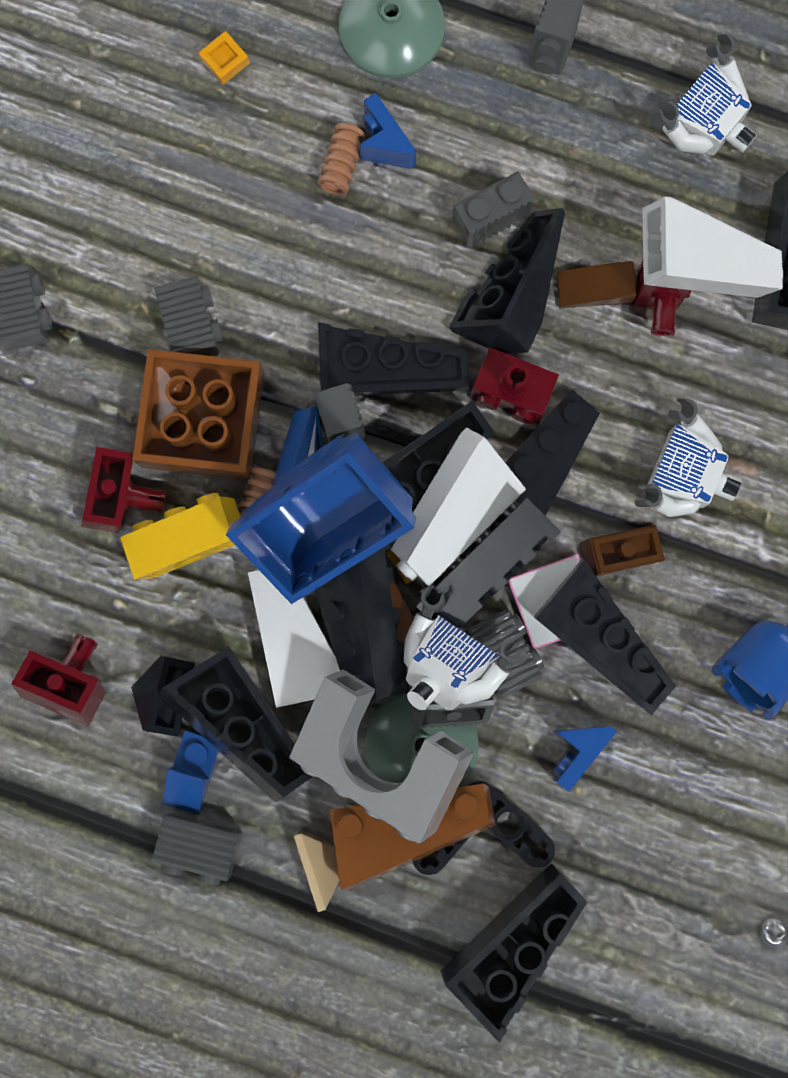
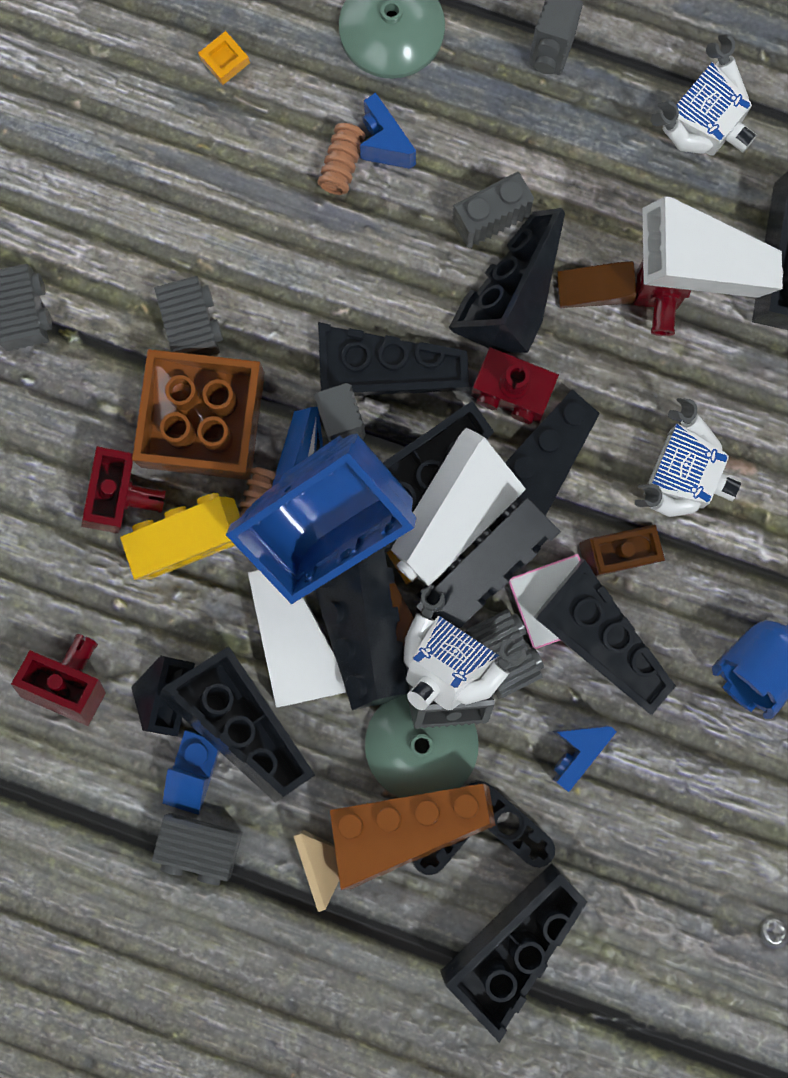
light grey arch [289,670,475,844] -> none

